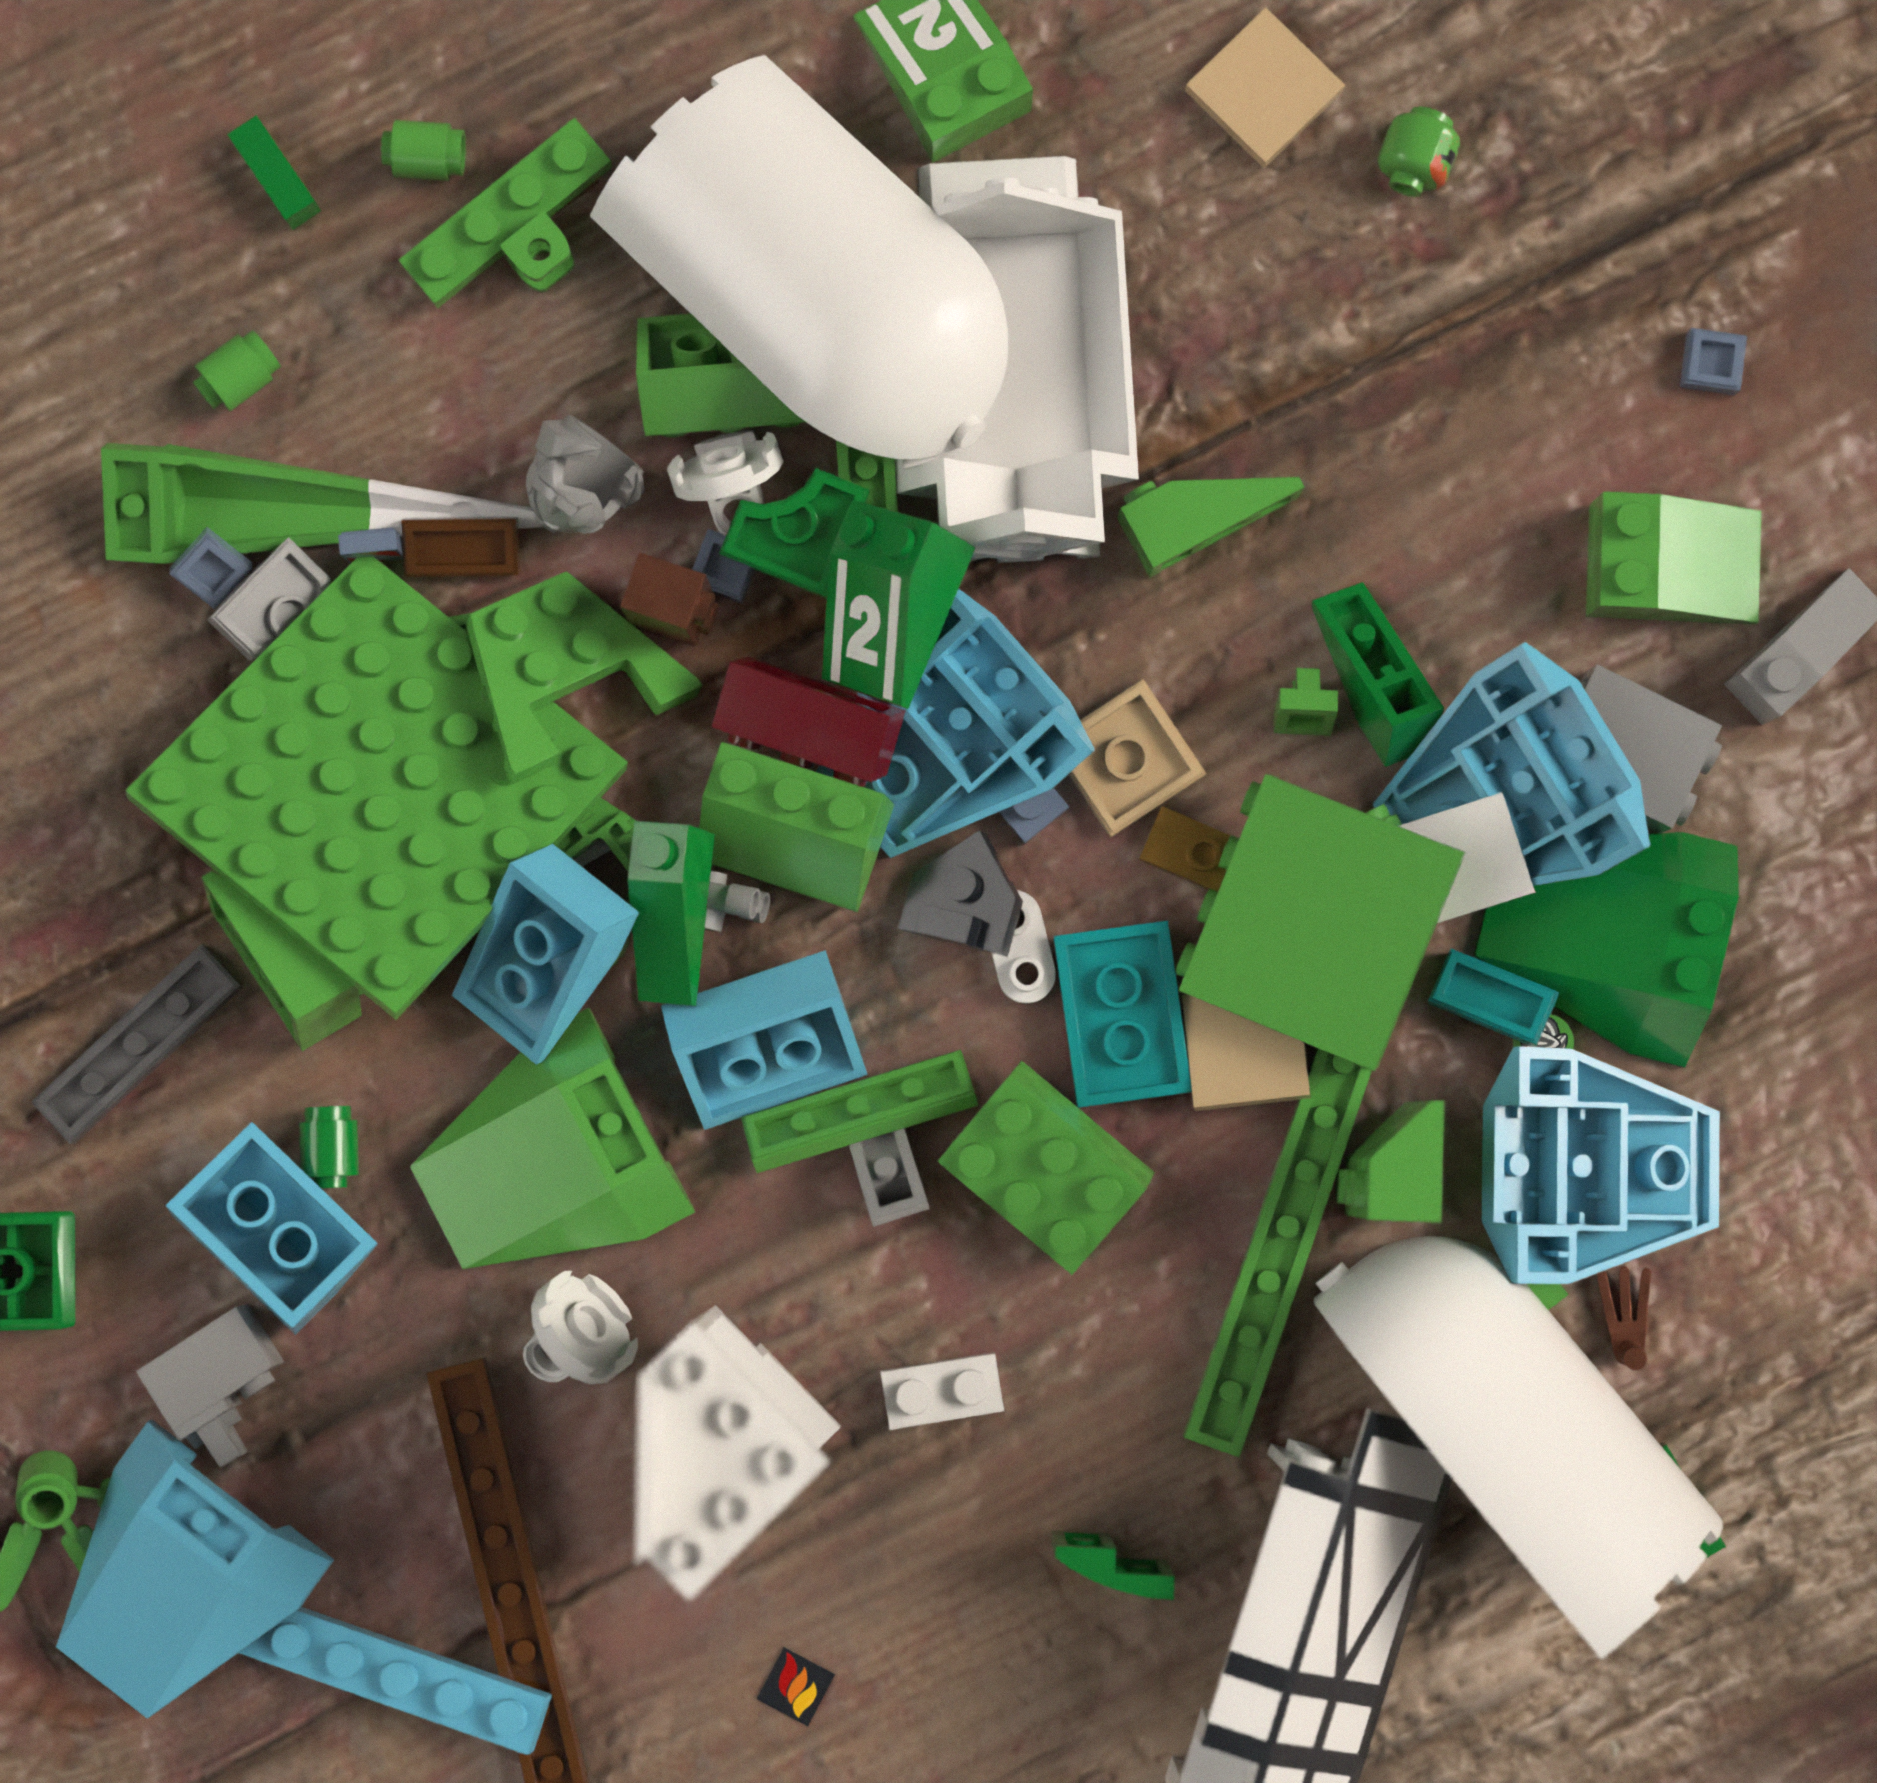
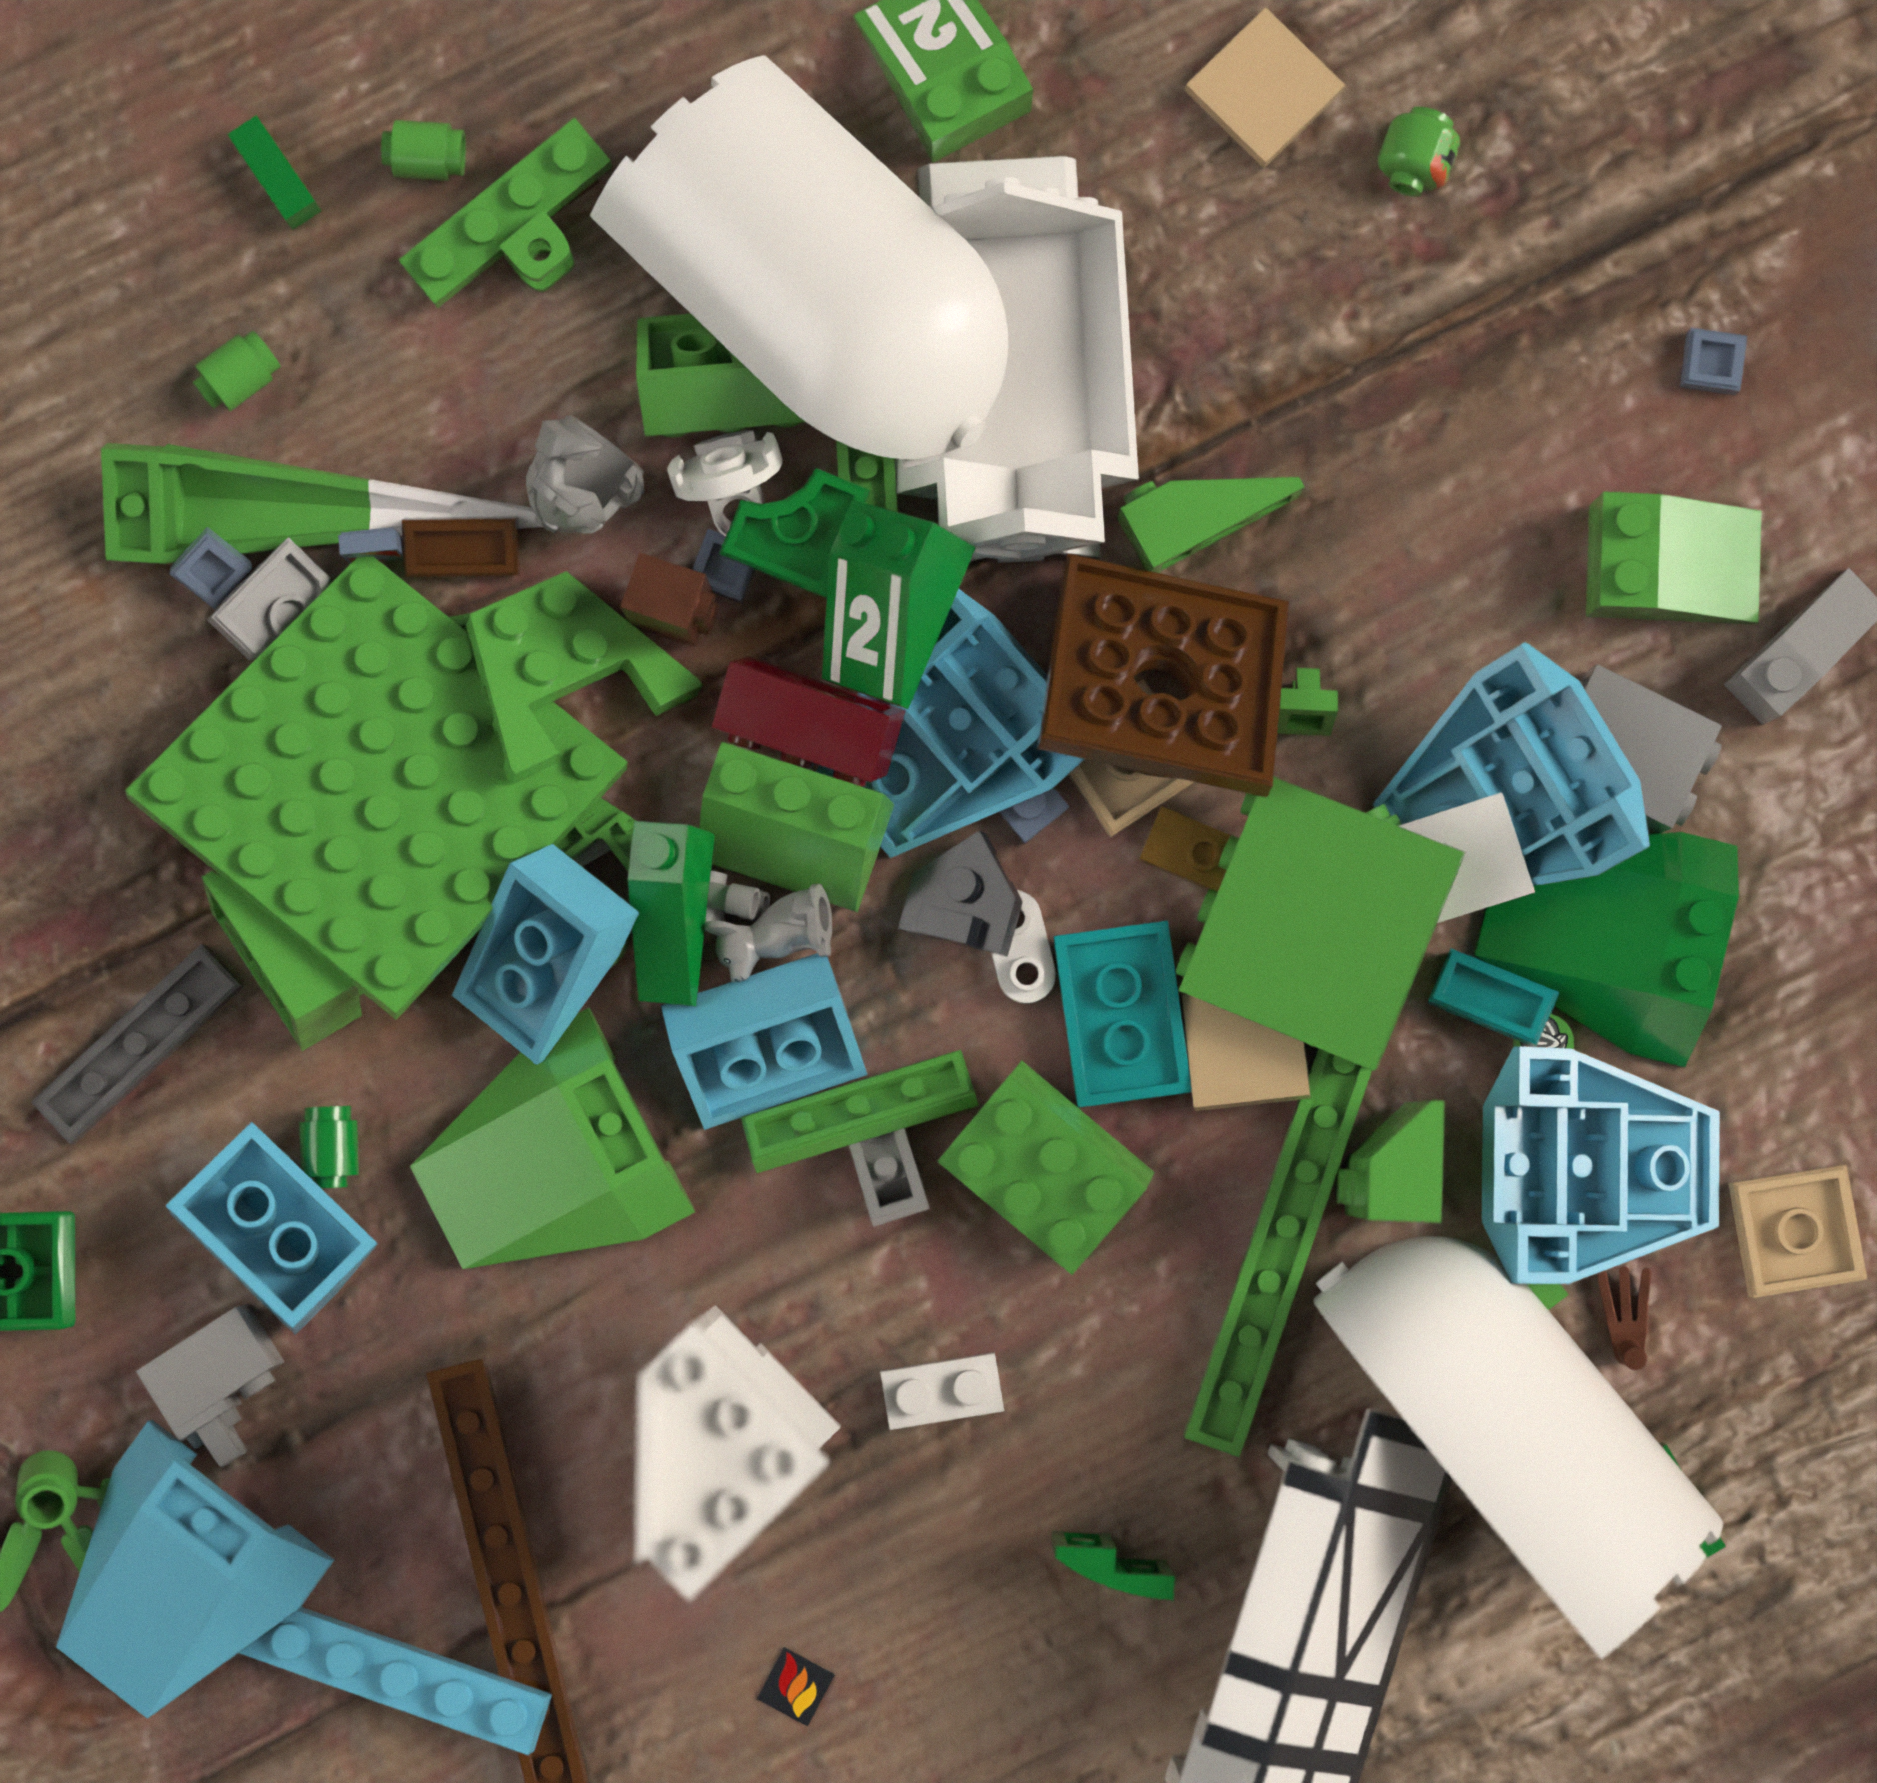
white tile [523,1271,638,1384] -> none
green slope [1311,582,1444,767] -> none
none -> light grey animal [705,884,832,982]
none -> reddish brown piece [1037,553,1289,797]
none -> tan tile [1728,1165,1867,1298]

